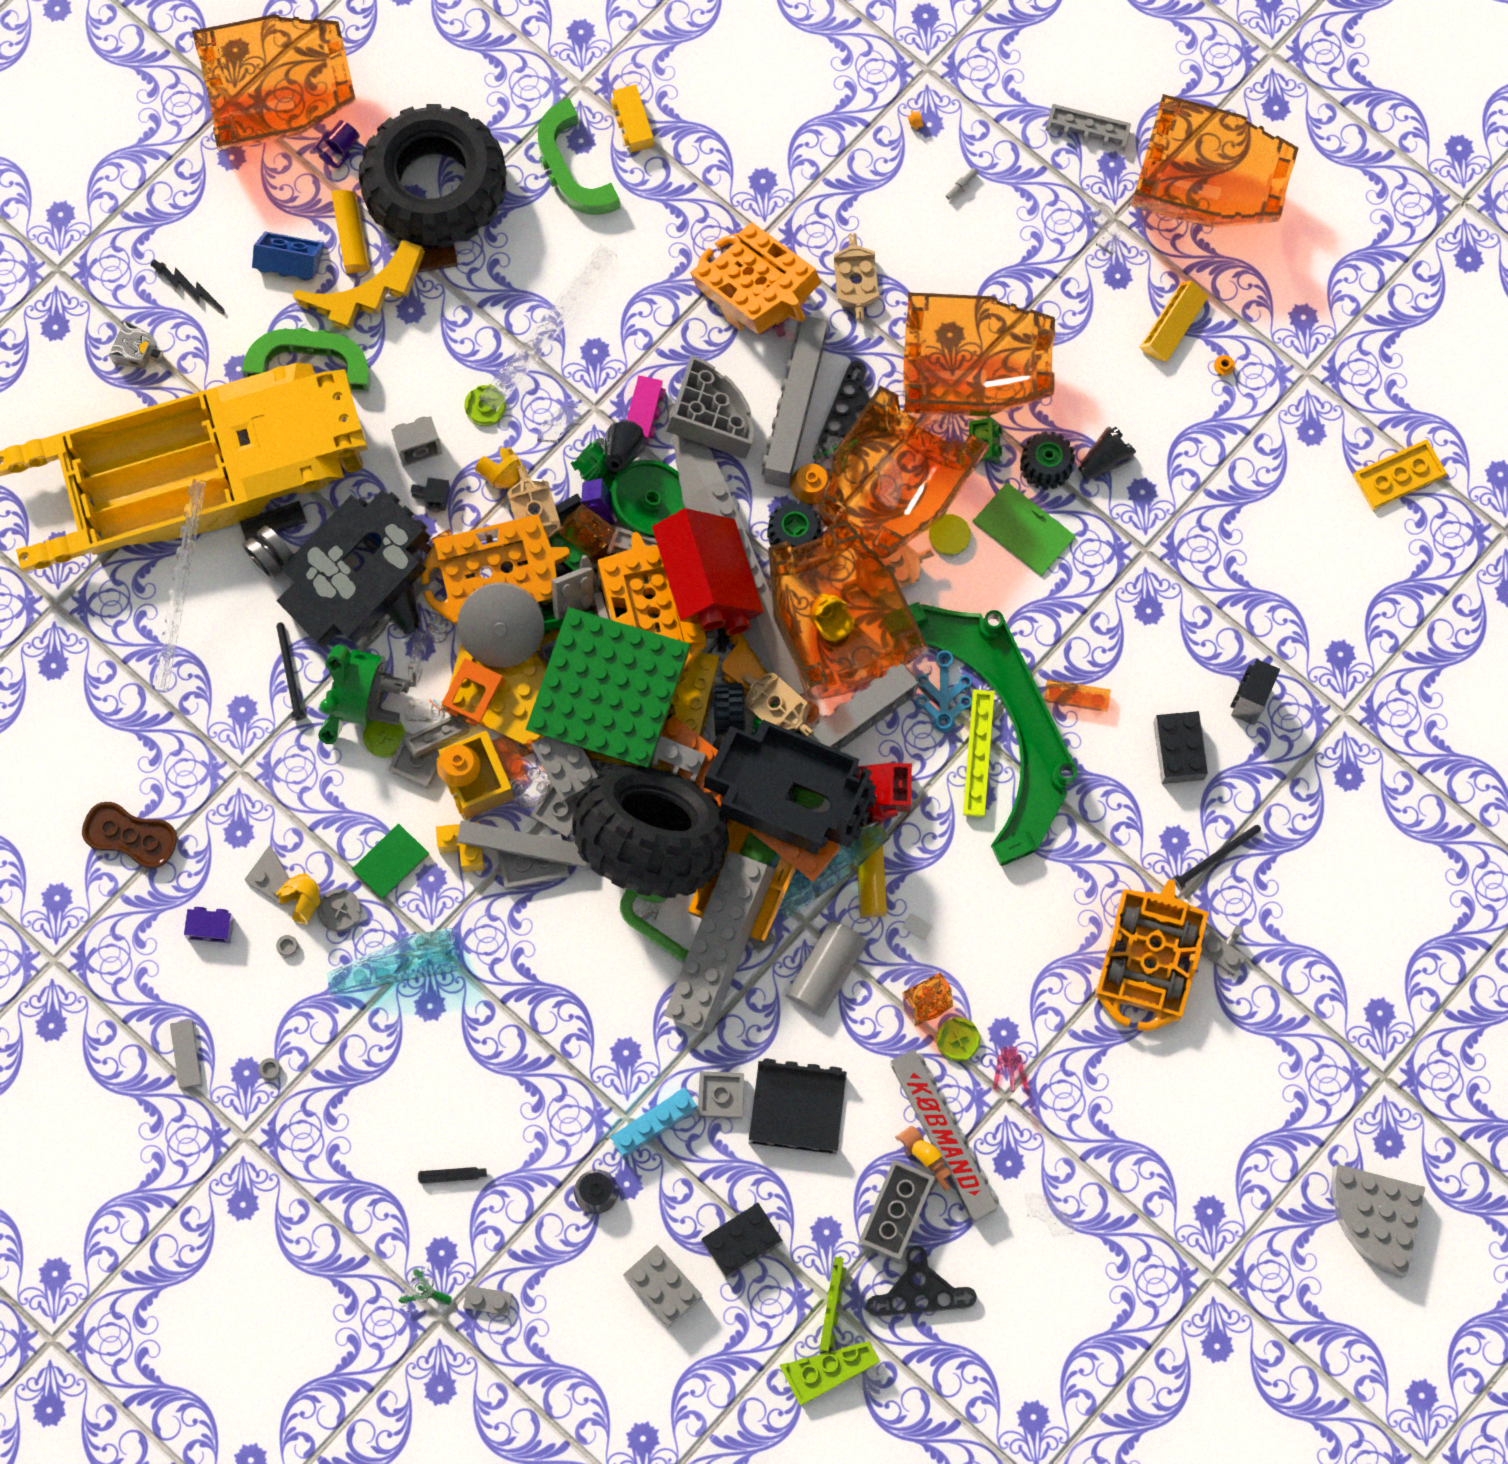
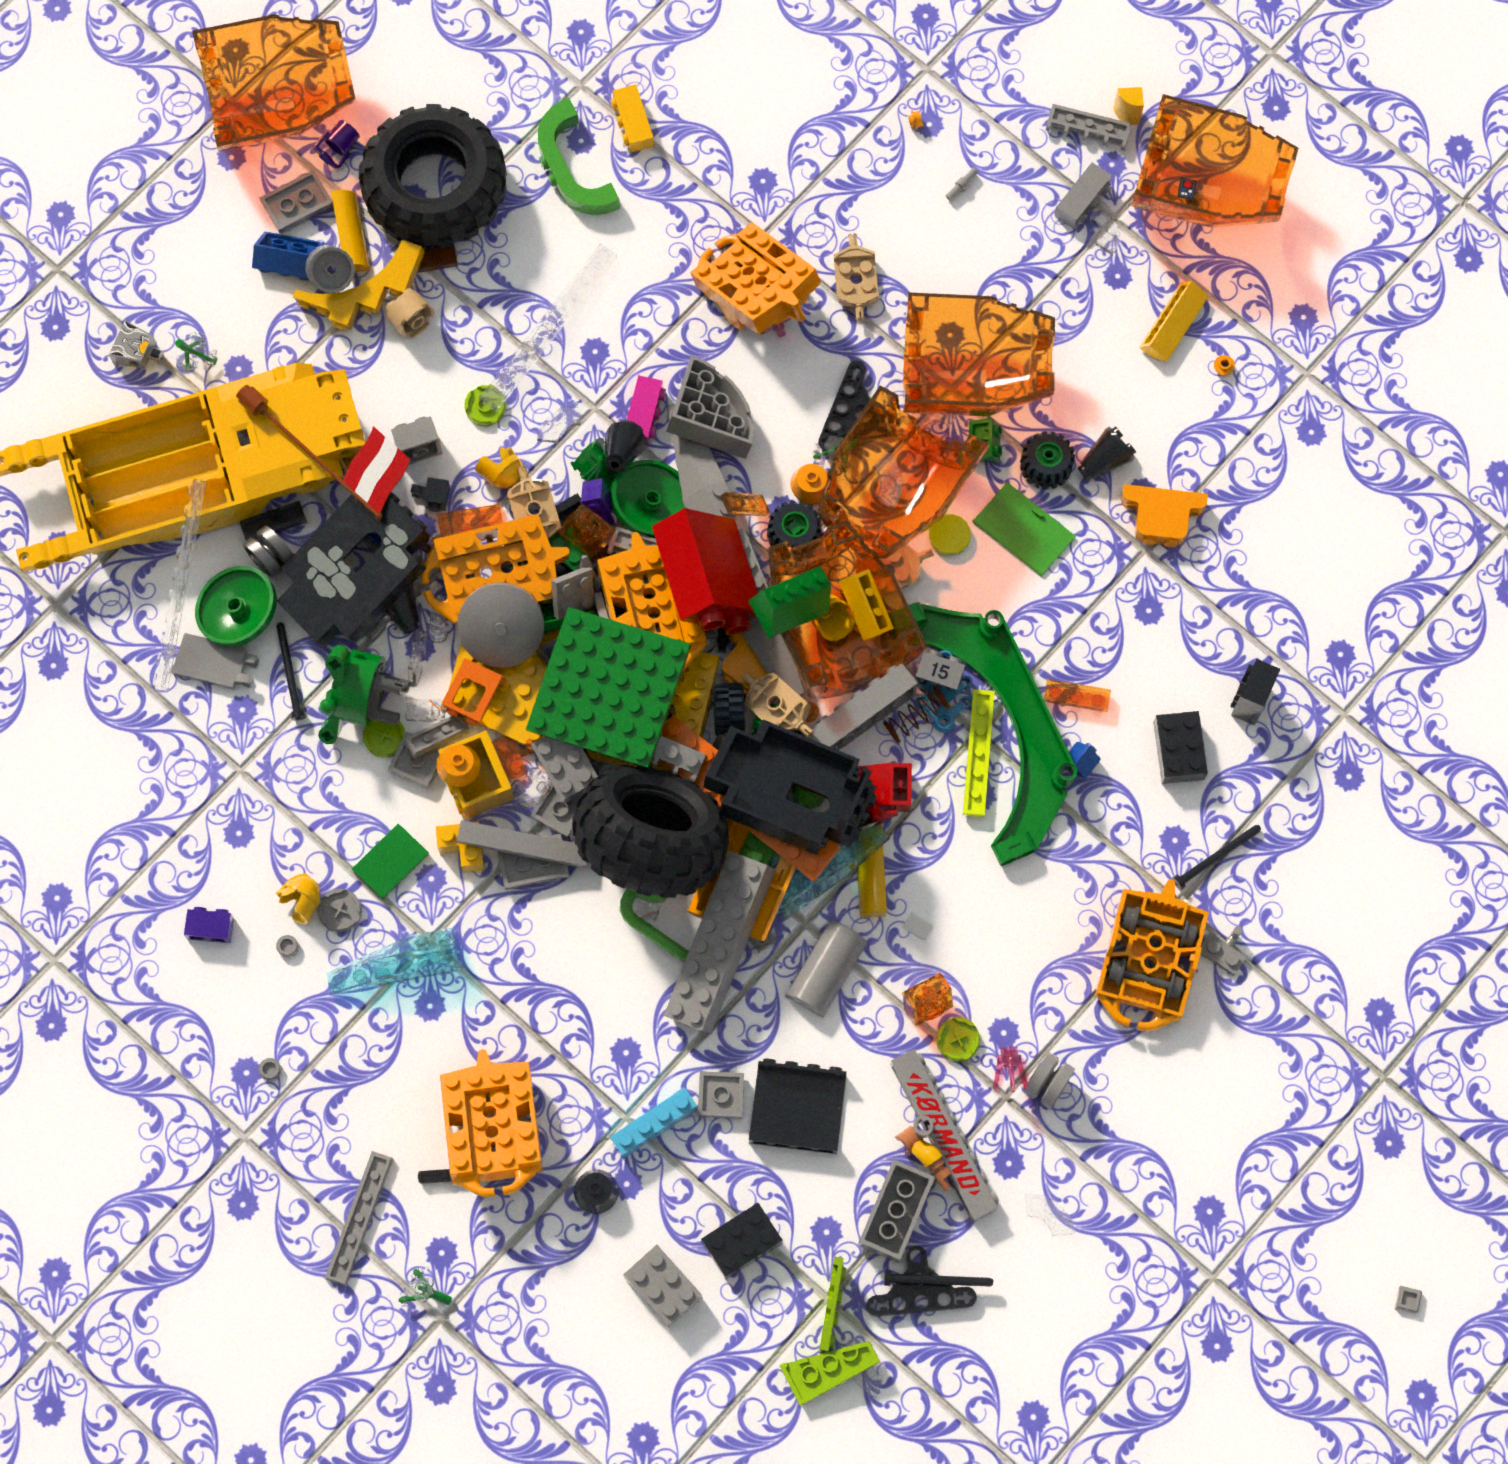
reddish brown plate [82,801,177,868] -> none
black piece [150,259,225,314] -> none
light grey tile [170,1019,202,1089] -> none
bright green arch [242,328,370,392] -> none
light grey wing [244,846,289,905] -> none
light grey plate [463,1285,512,1316] -> none
light grey brick [762,315,828,488] -> none
light grey brick [1331,1164,1426,1278] -> none
yellow tile [1352,439,1447,511] -> none
none -> light grey tile [171,633,259,690]
none -> clear plant [175,332,218,372]
none -> green dish [195,566,277,647]
none -> flag [236,385,410,520]
none -> light grey plate [259,169,334,234]
none -> light grey wheel [305,245,355,293]
none -> light grey tile [324,1151,393,1287]
none -> tan brick [386,288,435,338]
none -> clear orange tile [437,504,503,536]
none -> light orange piece [440,1049,543,1197]
none -> clear orange tile [720,492,770,517]
none -> green slope [748,566,831,639]
none -> yellow brick [839,569,894,641]
none -> reddish brown piece [883,685,950,744]
none -> black bar [884,1270,994,1287]
none -> light grey gear [913,1115,934,1138]
none -> light grey brick [916,649,966,691]
none -> light grey wheel [1024,1052,1076,1110]
none -> light grey brick [1054,162,1112,229]
none -> blue brick [1069,742,1101,779]
none -> yellow brick [1113,87,1144,125]
none -> light orange brick [1121,484,1208,548]
none -> black sticker [1177,177,1197,200]
none -> light grey tile [1395,1285,1422,1314]

